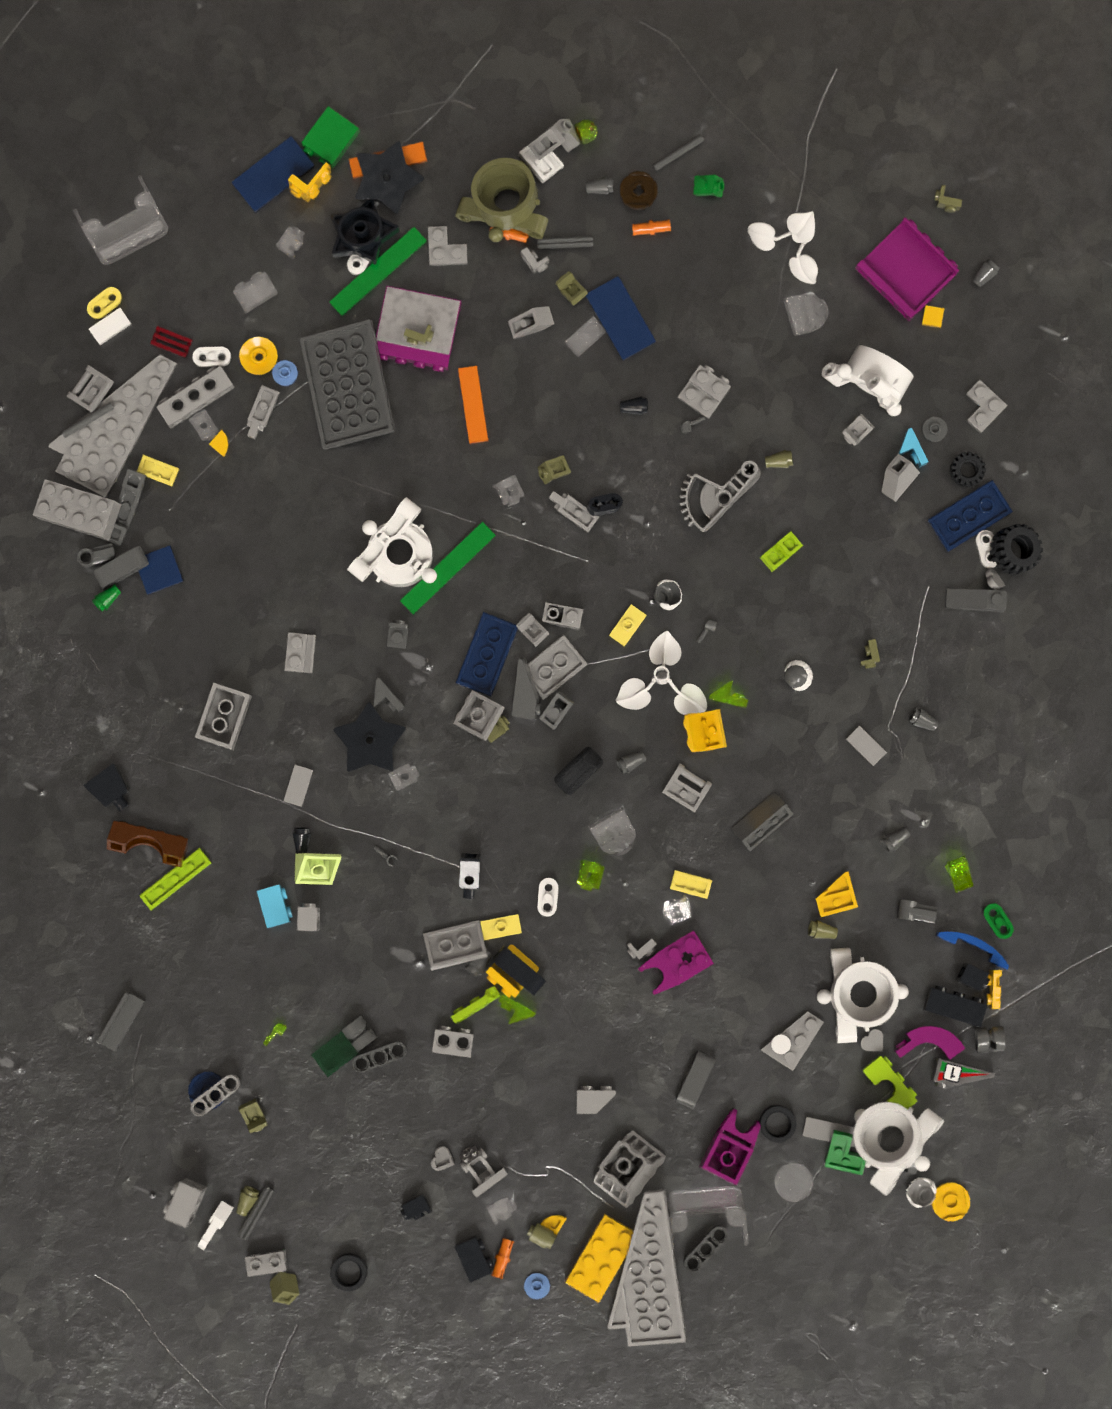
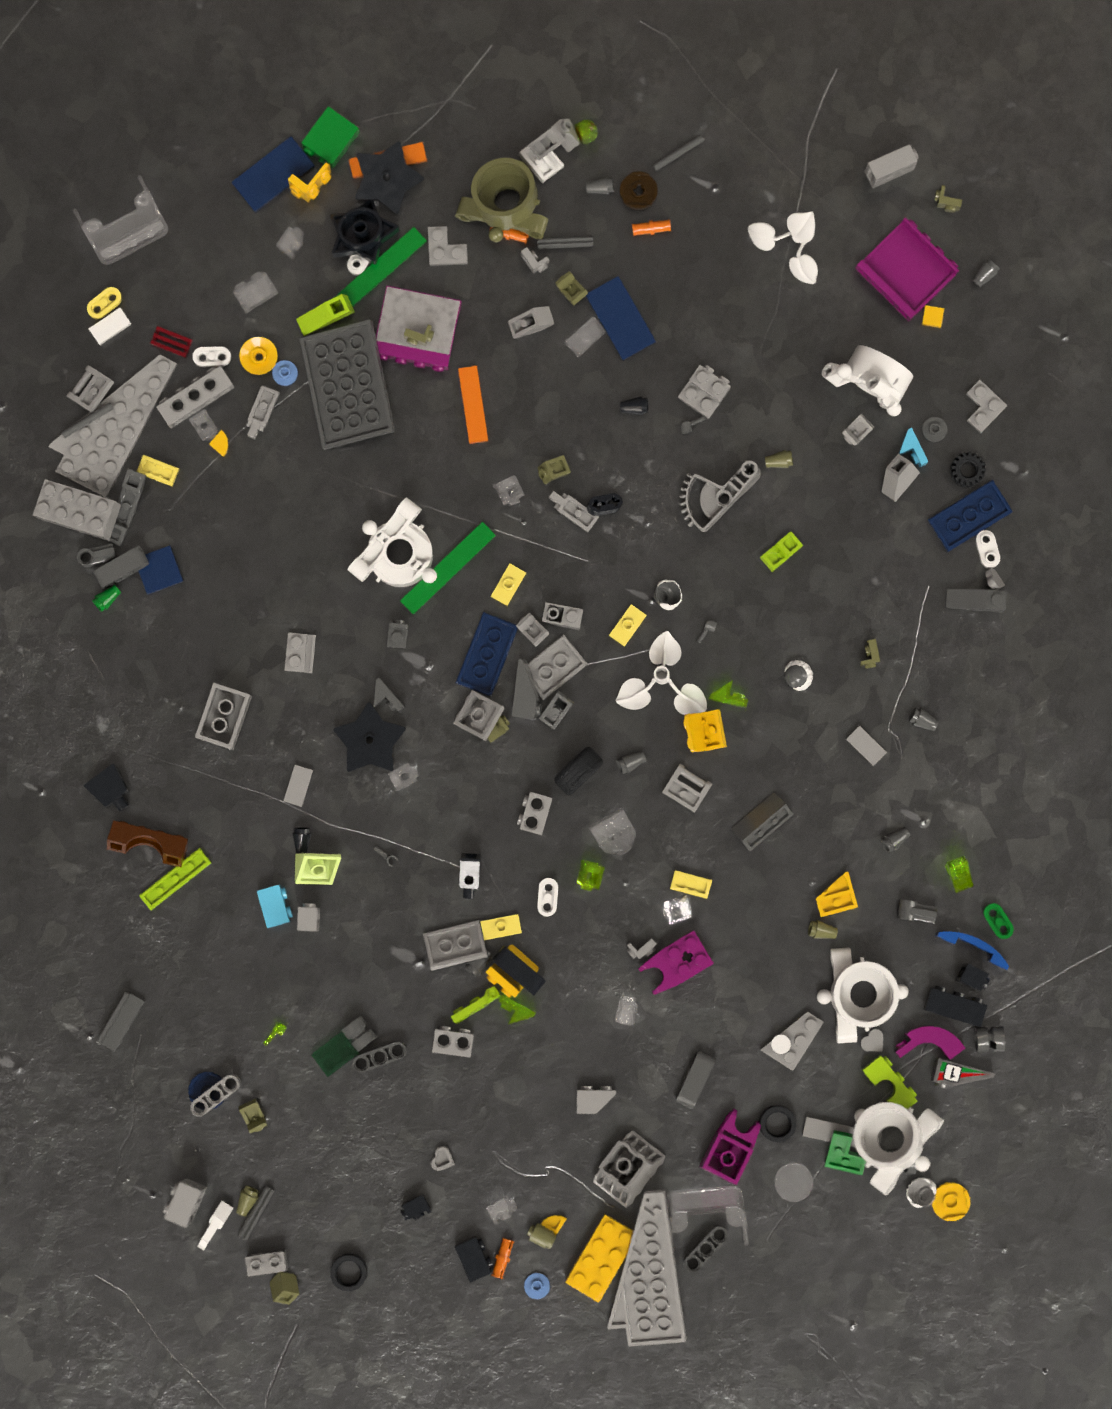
light grey tile [459,1145,508,1198] -> none
green bracket [693,175,725,198] -> none
clear slope [784,292,829,336] -> none
yellow wing [986,970,1002,1009] -> none
black tyre [990,524,1043,575] -> none
none -> lime slope [296,294,355,337]
none -> light yellow plate [491,564,526,606]
none -> light grey brick [517,792,552,836]
none -> clear brick [614,996,638,1026]
none -> light grey brick [865,144,919,189]

